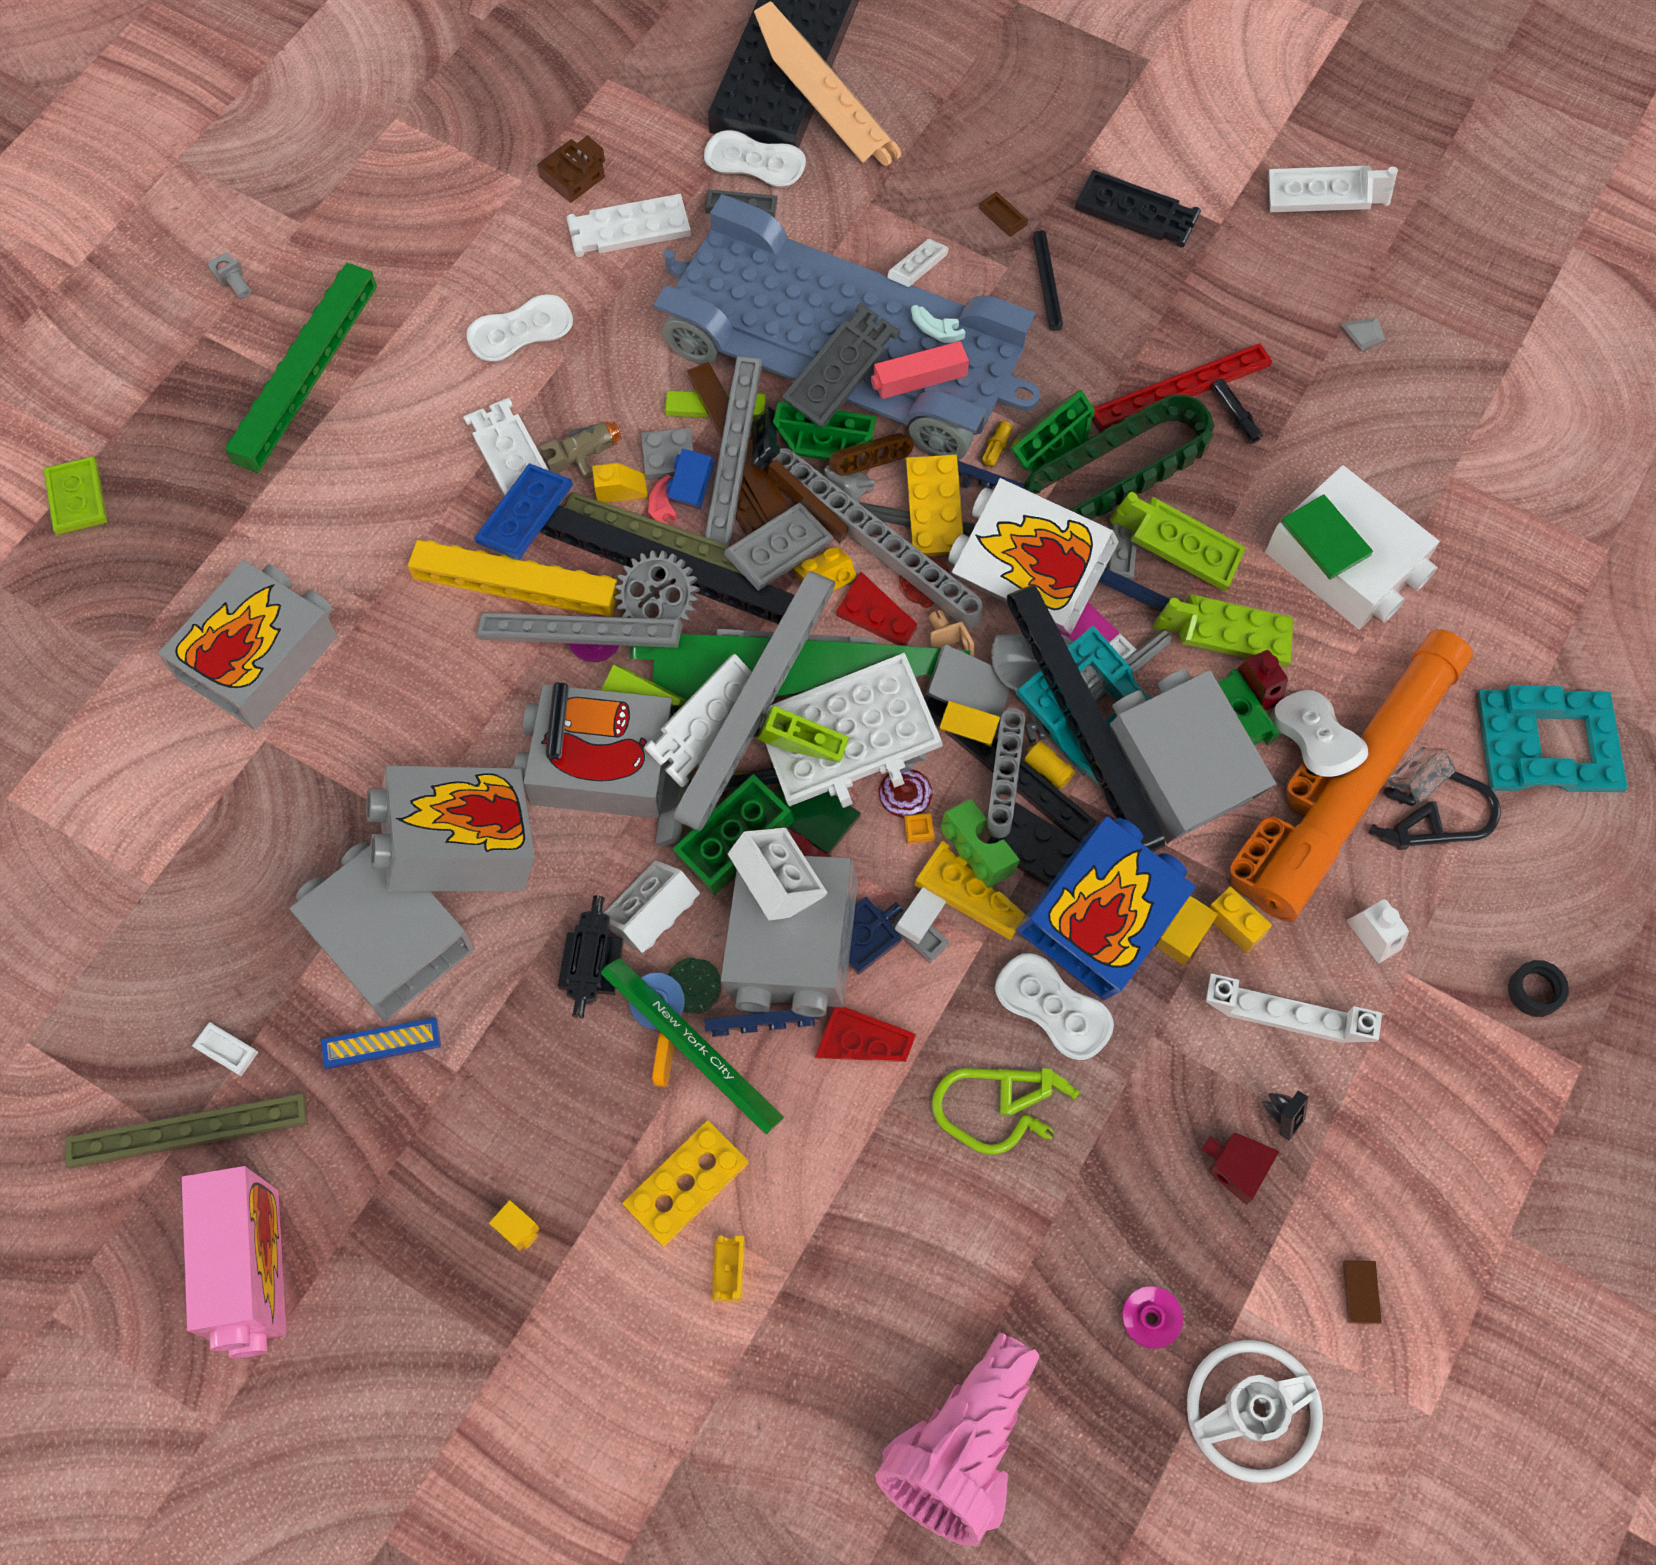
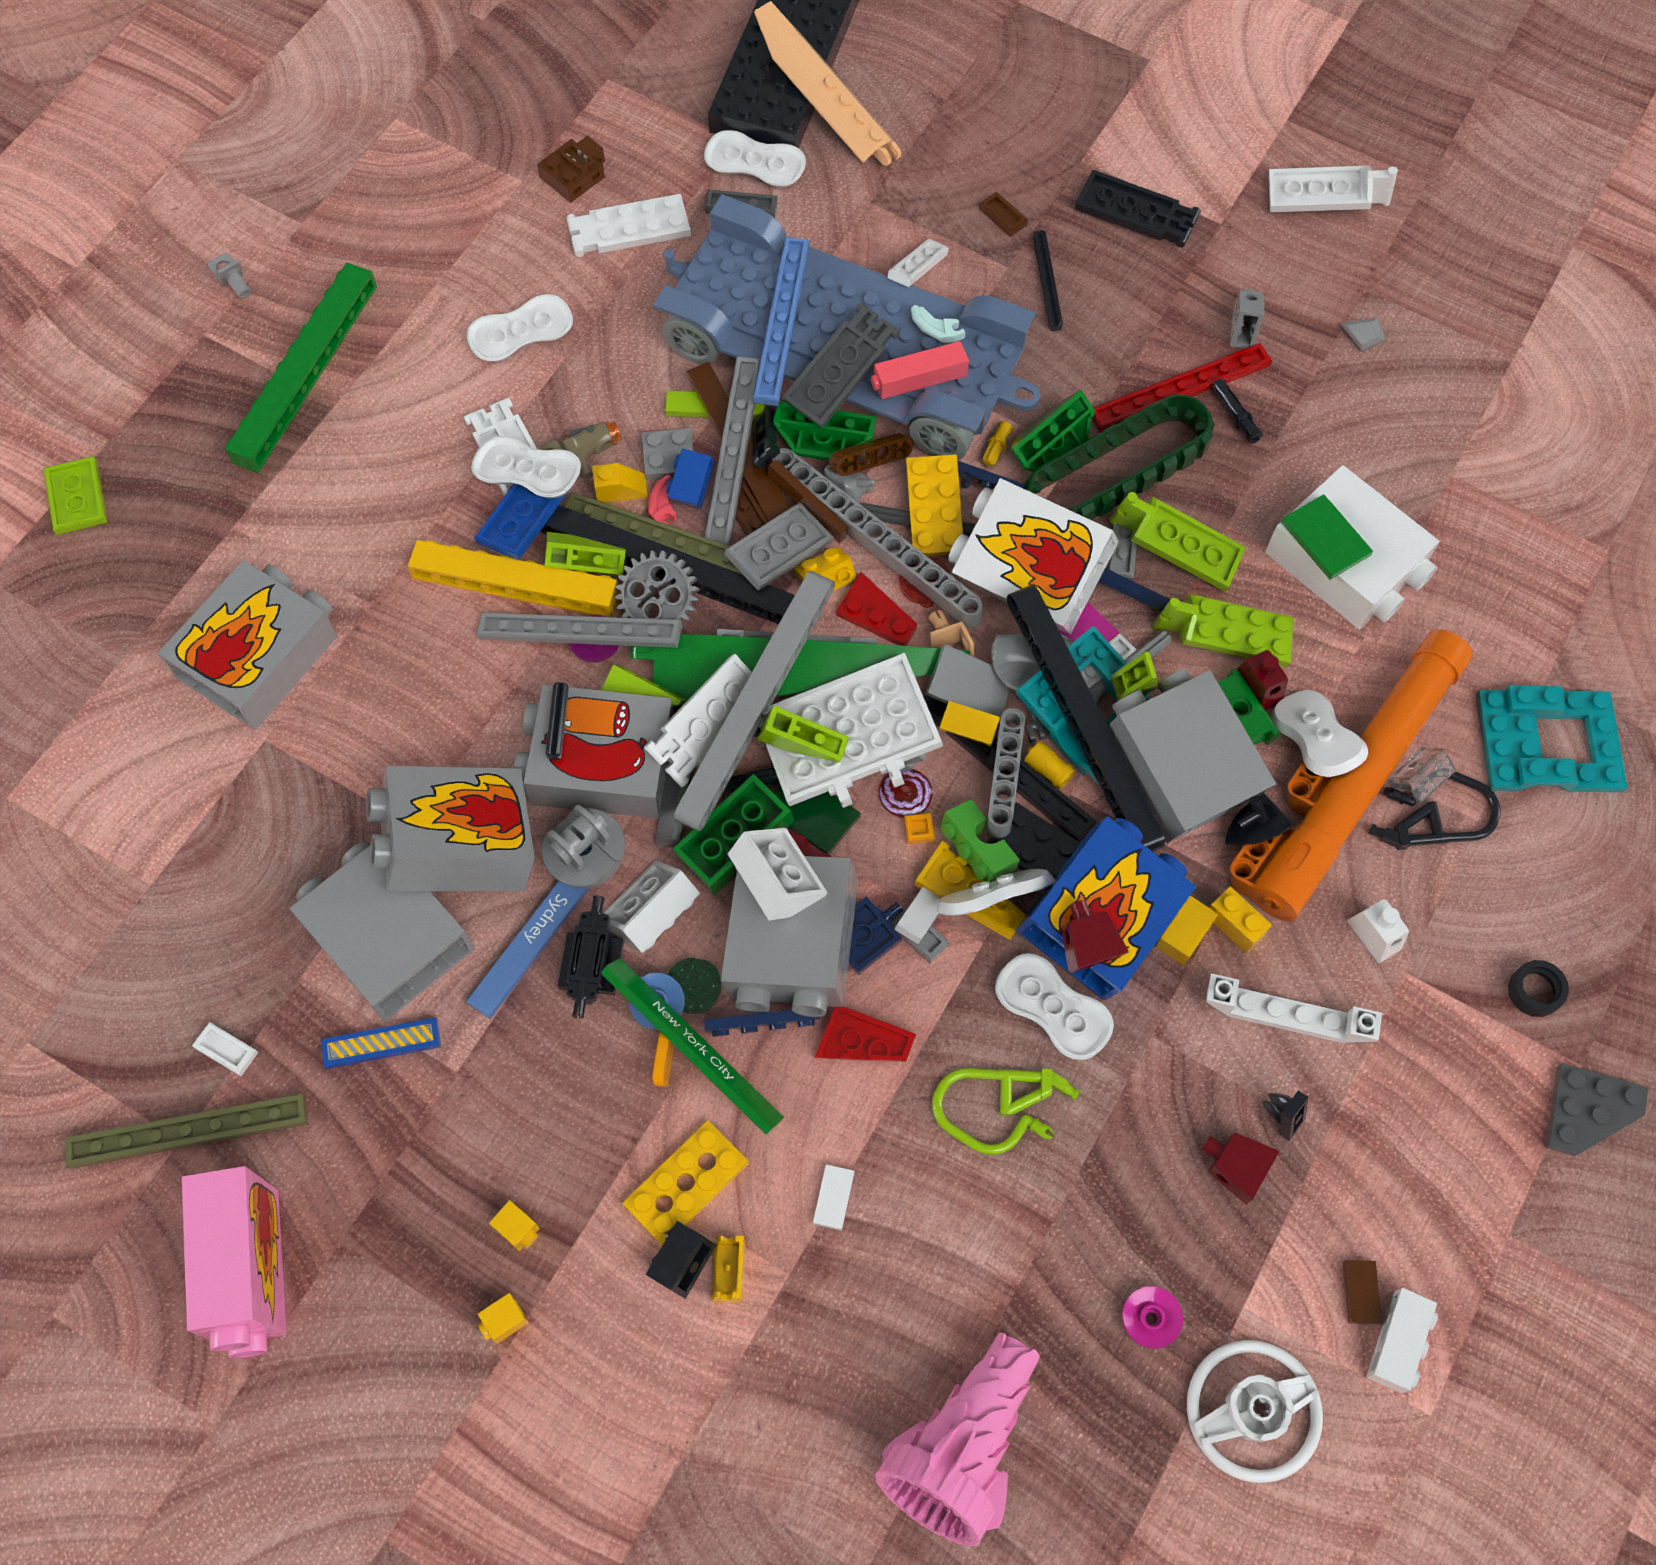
none -> medium blue tile [466,847,592,1019]
none -> white plate [471,436,581,498]
none -> yellow brick [478,1293,529,1344]
none -> light grey piece [542,805,625,888]
none -> lime slope [544,532,626,575]
none -> black brick [645,1221,717,1299]
none -> medium blue tile [753,237,810,406]
none -> white tile [813,1164,855,1231]
none -> white plate [937,869,1056,916]
none -> dark red torso [1061,900,1129,973]
none -> lime slope [1111,651,1158,701]
none -> black shield [1225,793,1294,846]
none -> light grey torso [1230,289,1265,348]
none -> white brick [1366,1288,1438,1393]
none -> dark grey plate [1546,1063,1648,1156]

